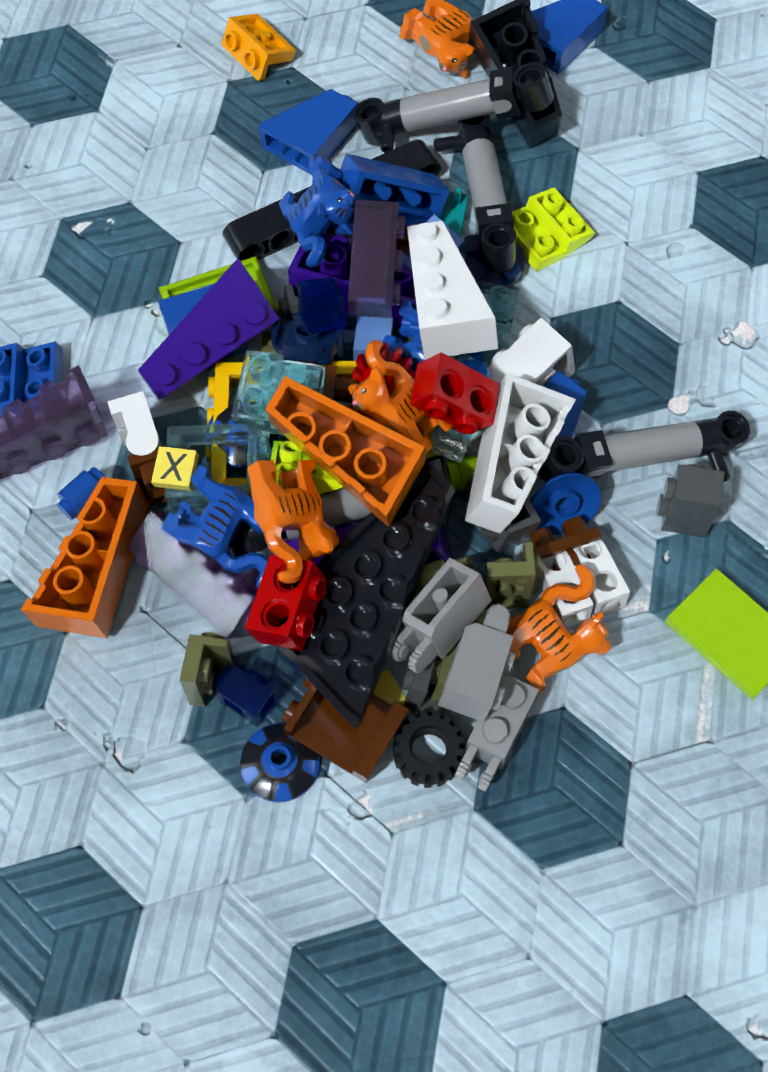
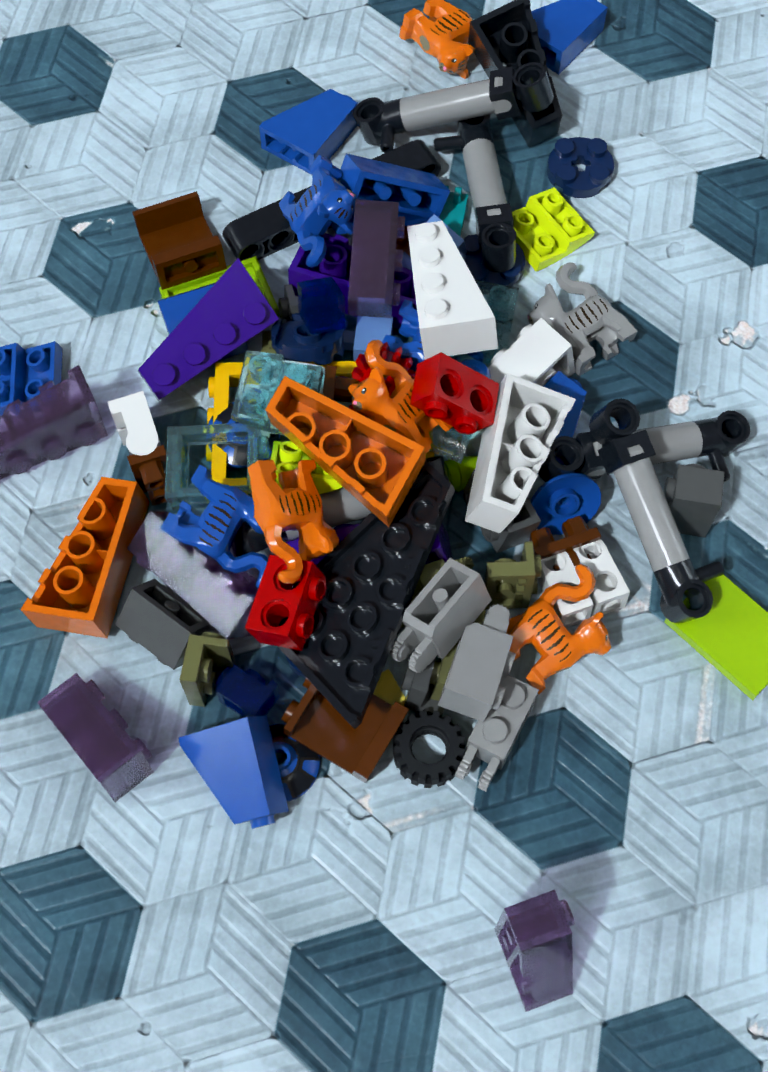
blue brick [56,467,105,521] -> none
light yellow tile [151,446,199,491] -> none
light orange bracket [221,13,296,81] -> none
none -> clear purple wedge [37,673,153,802]
none -> dark grey brick [115,579,213,670]
none -> reddish brown panel [132,191,227,290]
none -> slope [178,716,289,829]
none -> clear purple wedge [494,890,575,1012]
none -> light grey animal [528,262,638,376]
none -> dark blue plate [547,137,614,198]
none -> piece [589,398,724,624]

